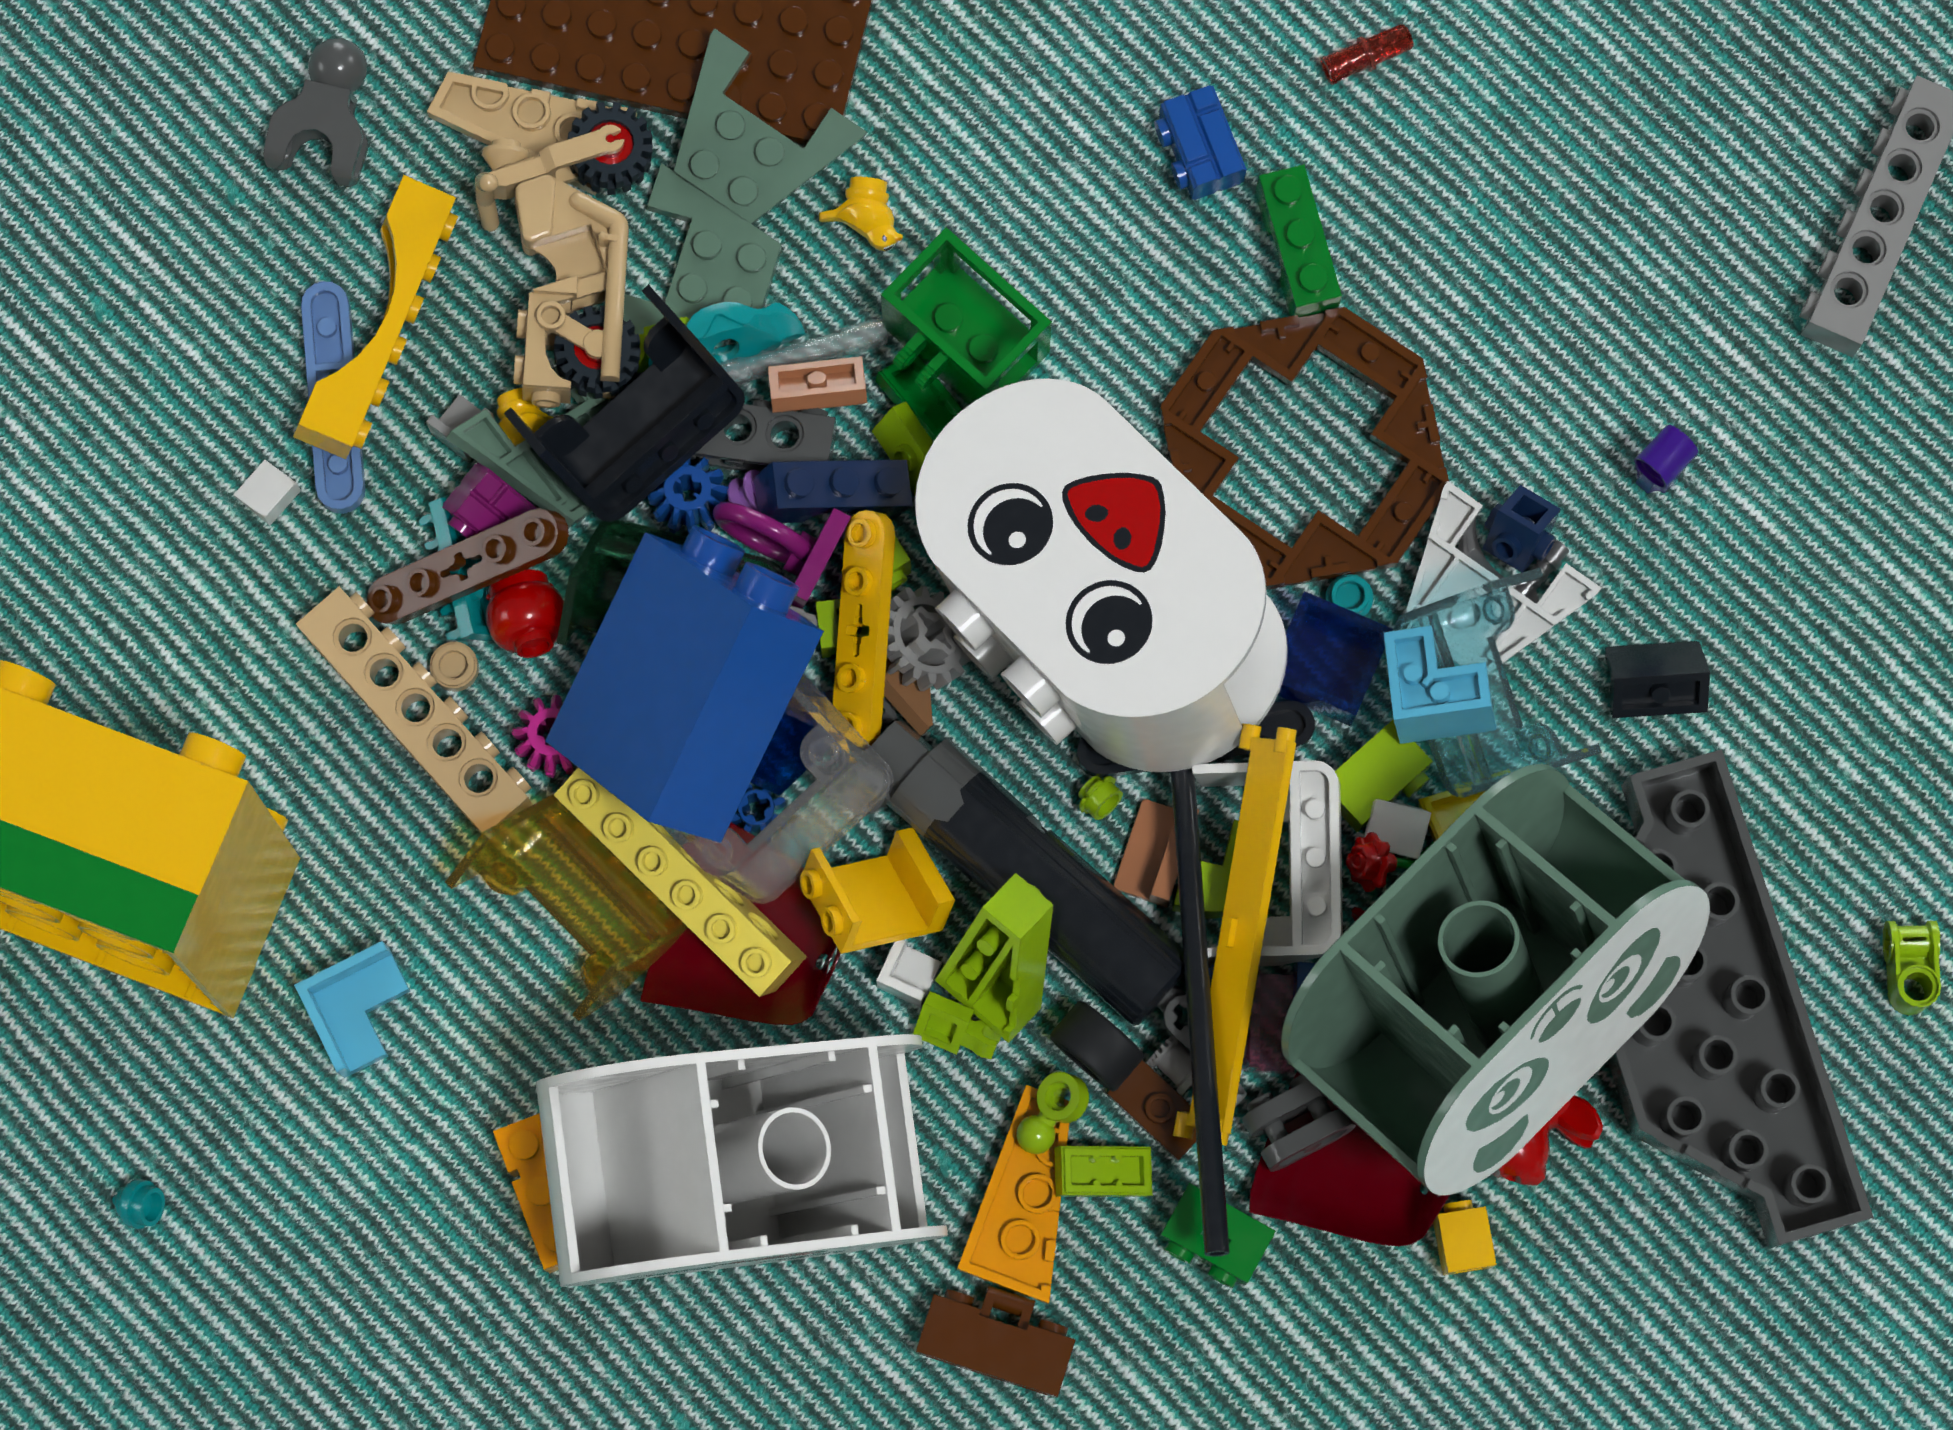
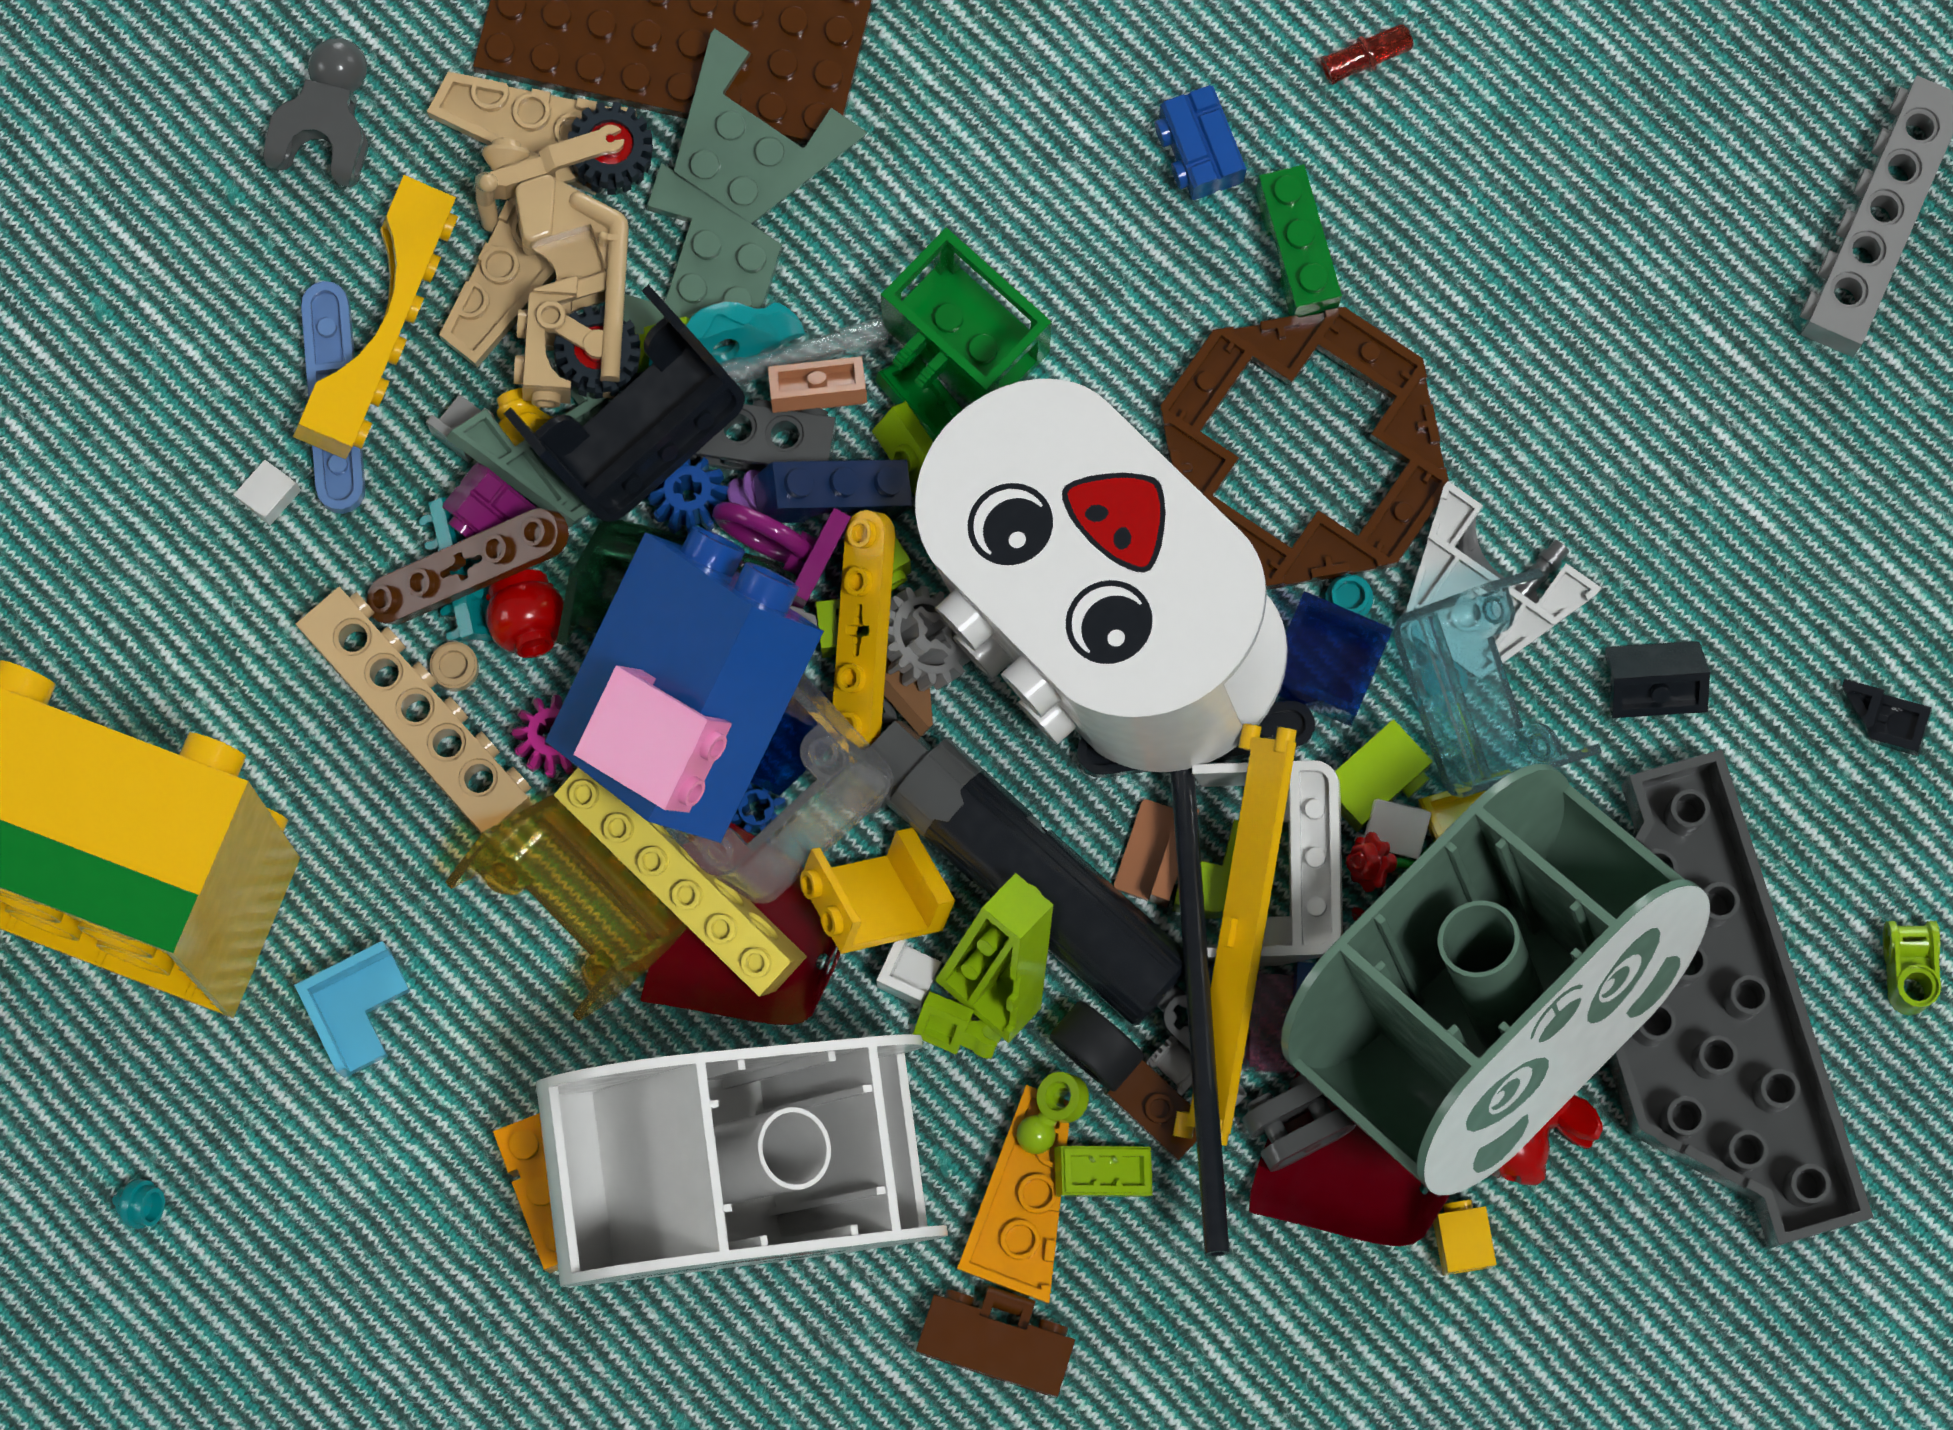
yellow animal [819,176,903,252] -> none
lime plate [1078,776,1123,820] -> none
green brick [1159,1183,1276,1288] -> none
medium azure panel [1384,626,1496,744] -> none
dark blue brick [1482,485,1561,573] -> none
dark purple piece [1634,425,1698,494] -> none
none -> tan wing [439,197,556,368]
none -> bright pink panel [573,665,732,813]
none -> black slope [1842,679,1932,757]

